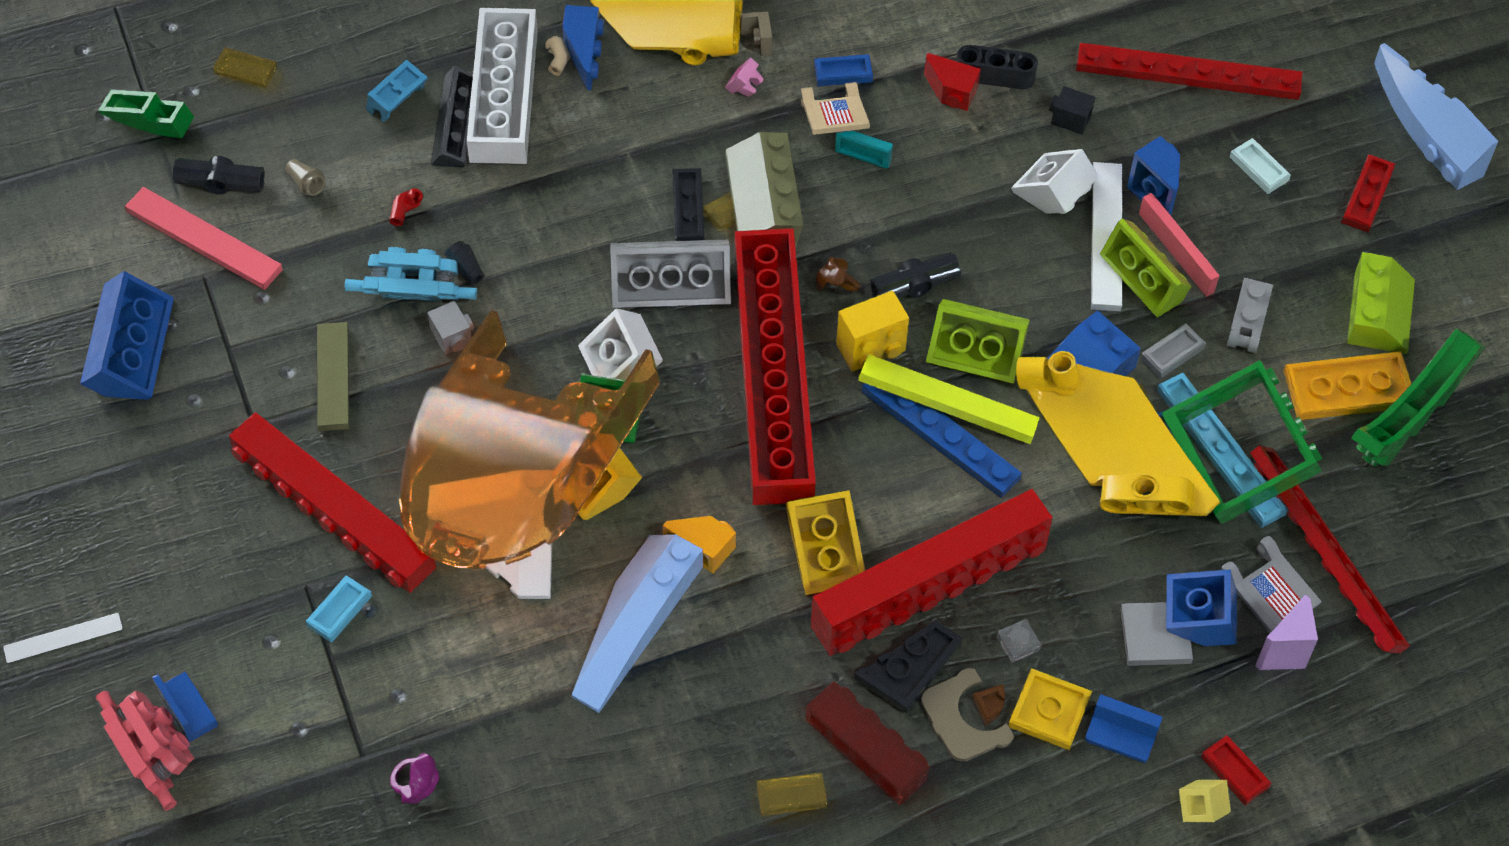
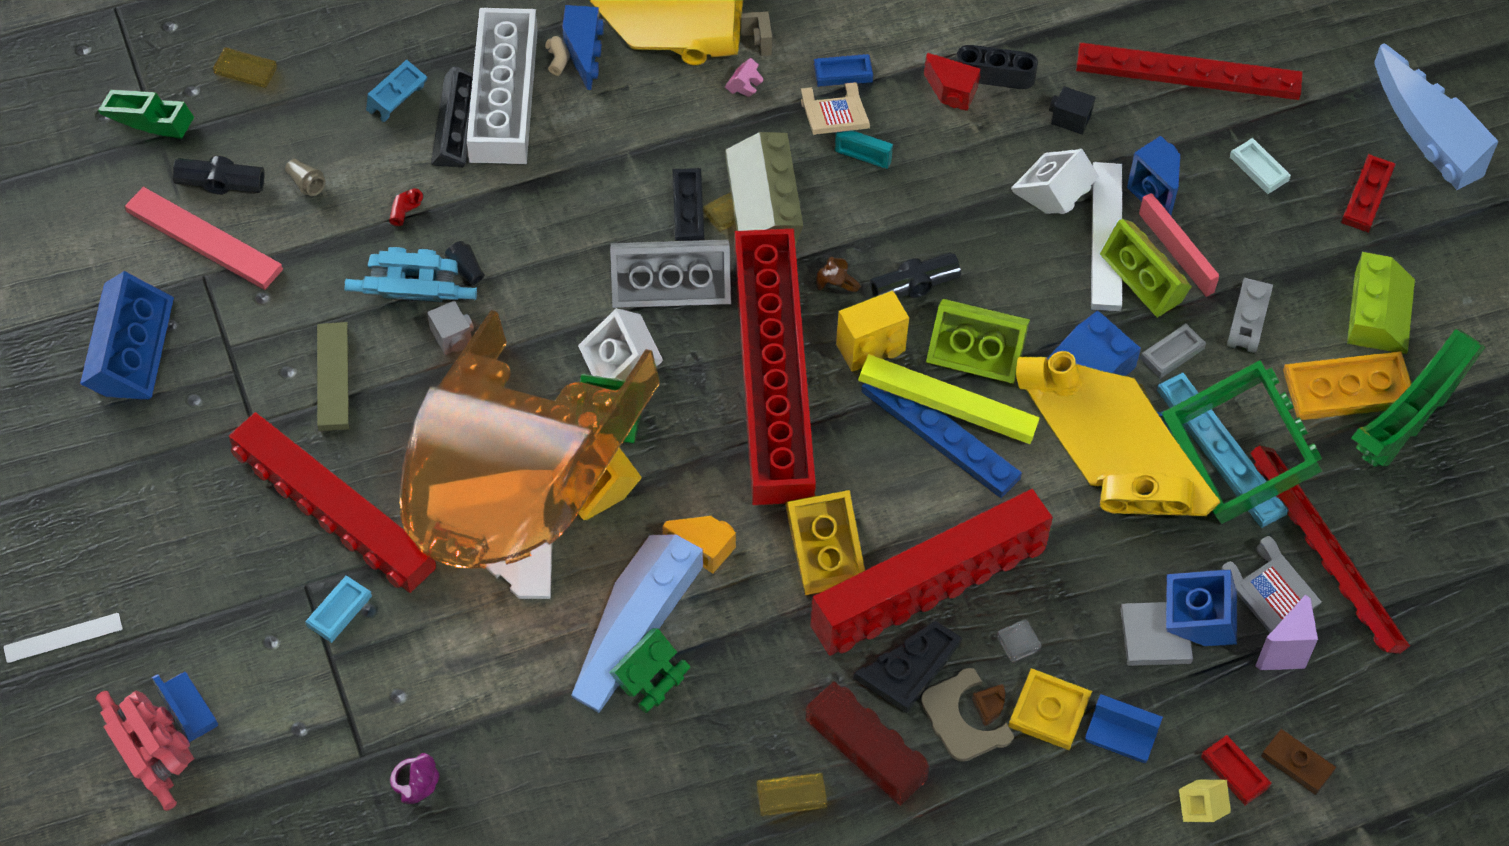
none -> green plate [609,628,690,713]
none -> reddish brown plate [1261,729,1336,795]

